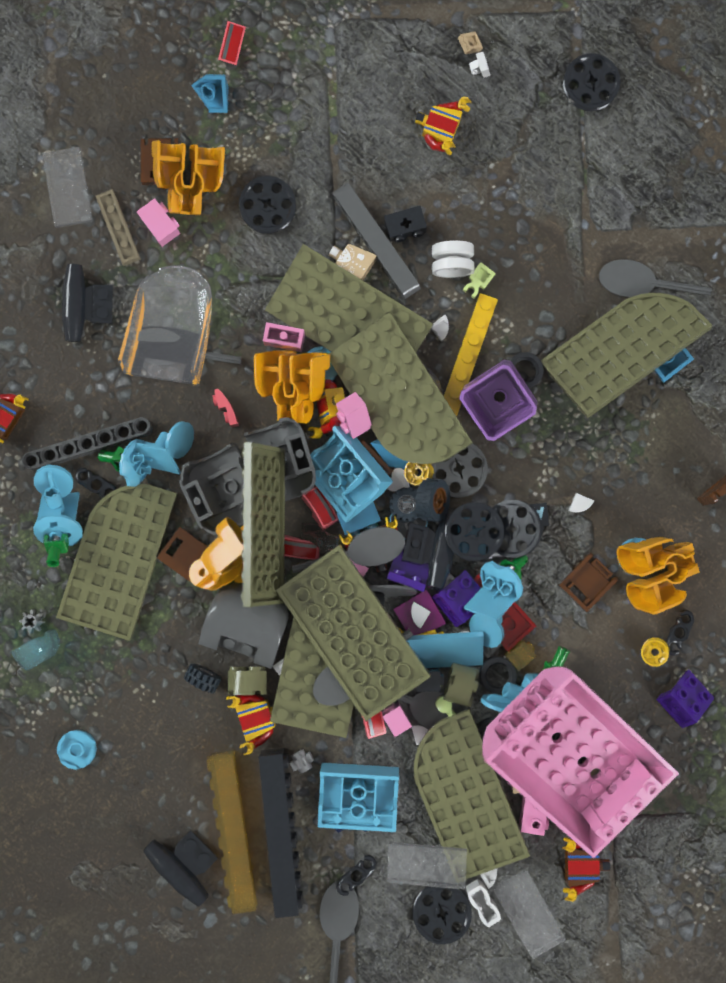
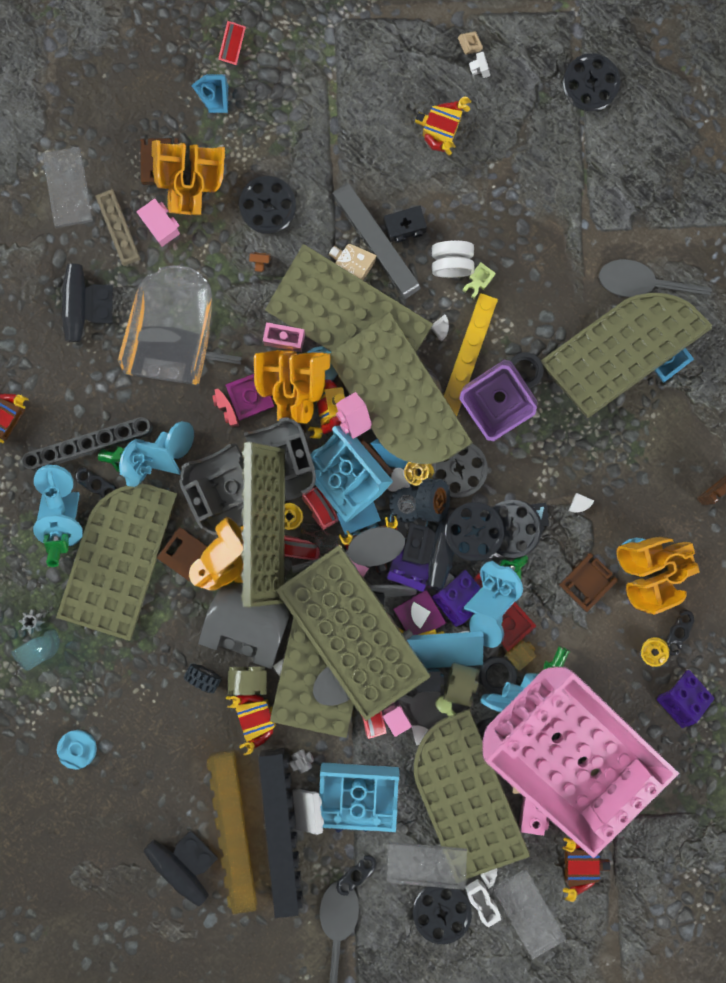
none -> magenta tile [226,374,275,421]
none -> dark orange tile [249,252,271,272]
none -> yellow wheel [285,503,303,530]
none -> white tile [292,789,324,834]

